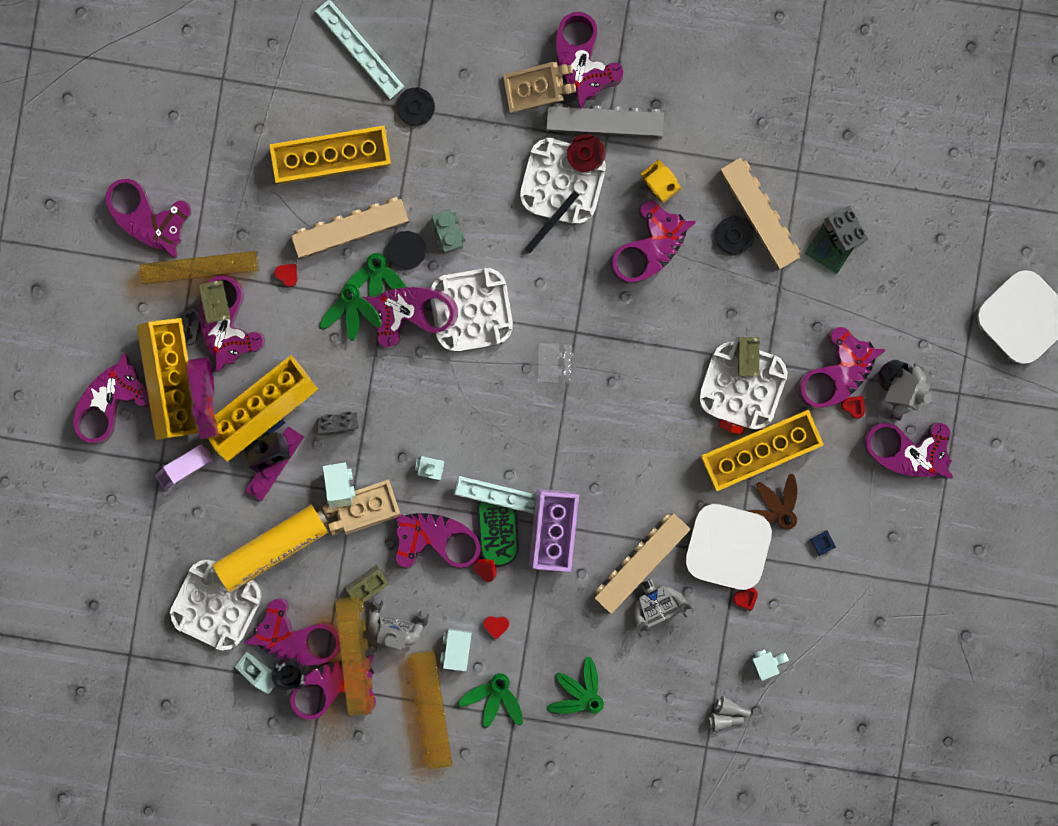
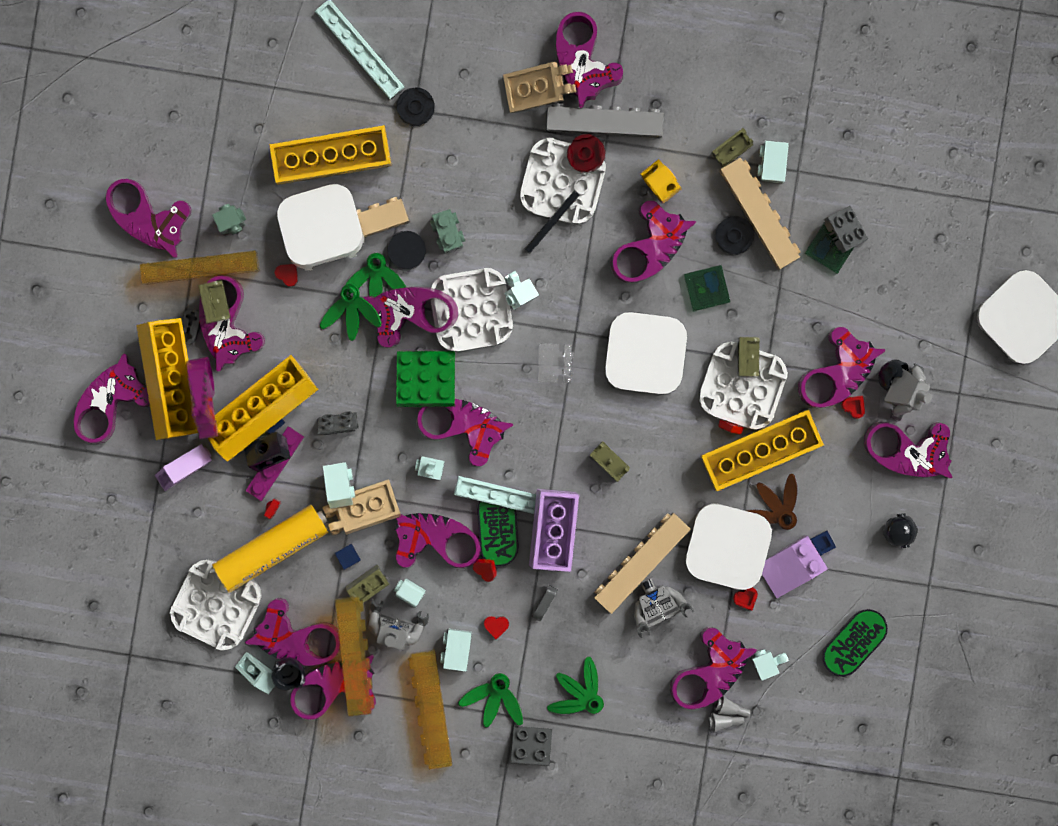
none -> sand green brick [212,204,246,235]
none -> red tile [264,498,281,519]
none -> white tile [277,184,364,271]
none -> dark blue tile [335,544,361,570]
none -> light aqua brick [394,579,426,608]
none -> green plate [396,351,455,407]
none -> magenta animal [417,399,513,467]
none -> light aqua brick [504,271,539,310]
none -> dark grey hinge [511,726,552,766]
none -> dark grey beam [532,585,558,621]
none -> olive hinge [590,441,630,482]
none -> white tile [605,312,687,394]
none -> magenta animal [670,627,757,709]
none -> clear green tile [684,265,731,312]
none -> olive hinge [711,128,753,168]
none -> light aqua brick [757,141,789,183]
none -> lavender slope [762,535,828,598]
none -> tile [823,609,888,677]
none -> black cap [883,513,918,548]

